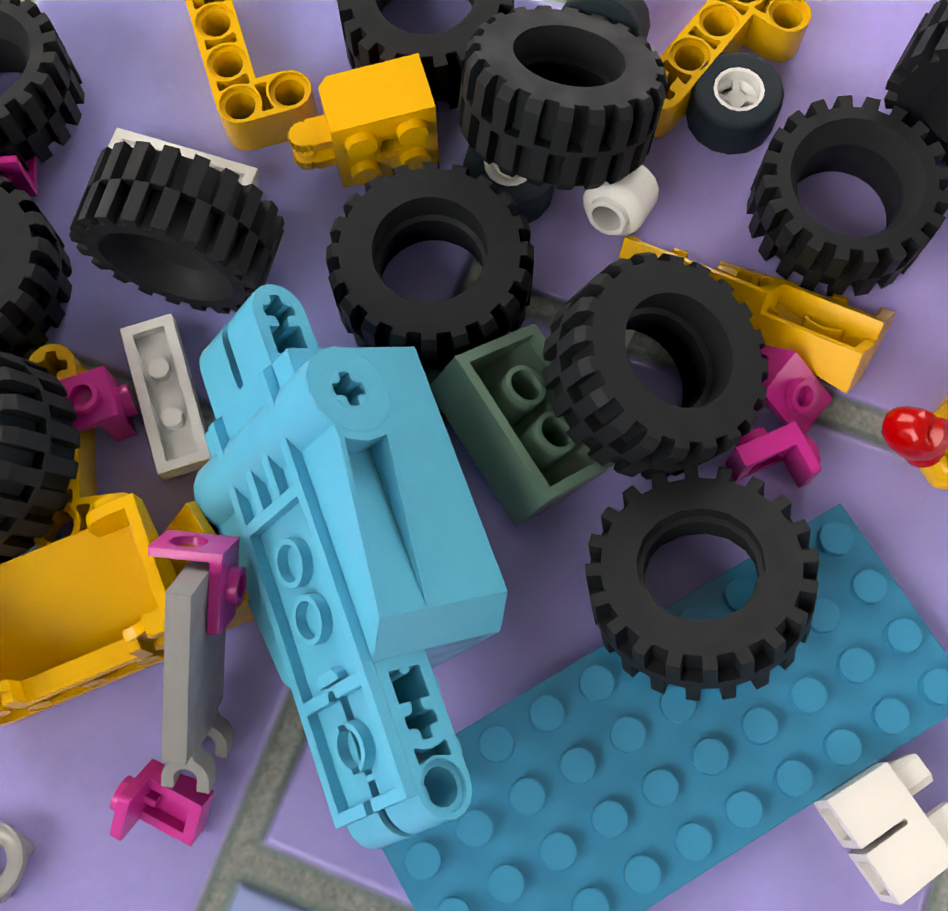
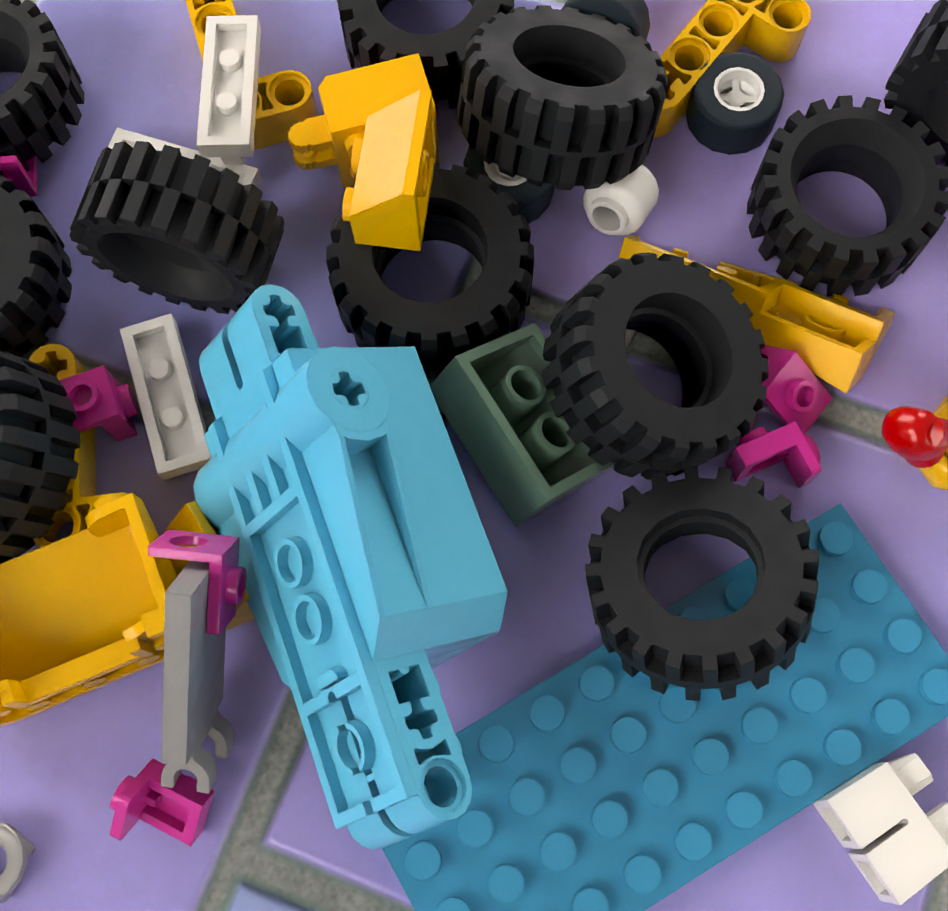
none -> white hinge [196,15,261,164]
none -> yellow slope [342,90,436,251]

